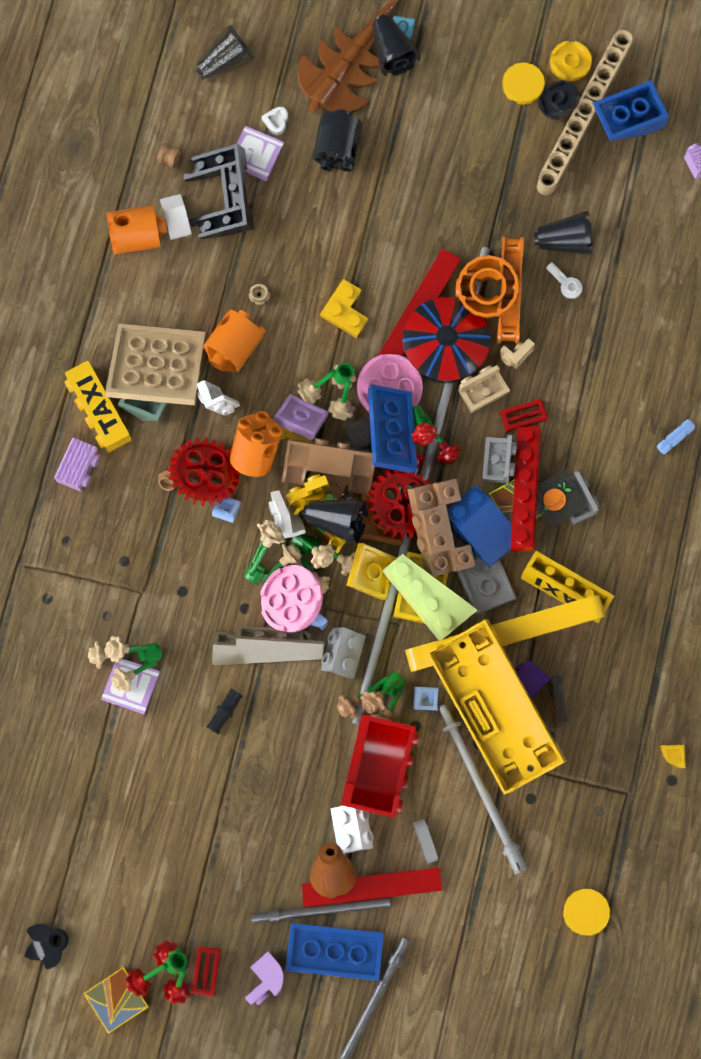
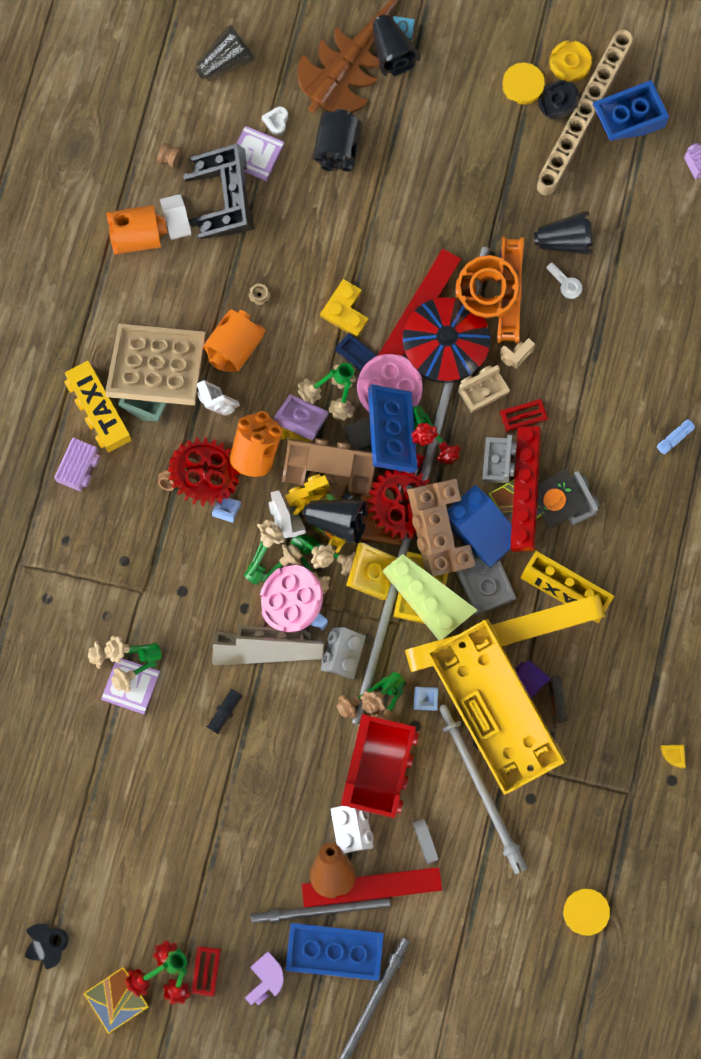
none -> dark blue tile [335,333,377,372]

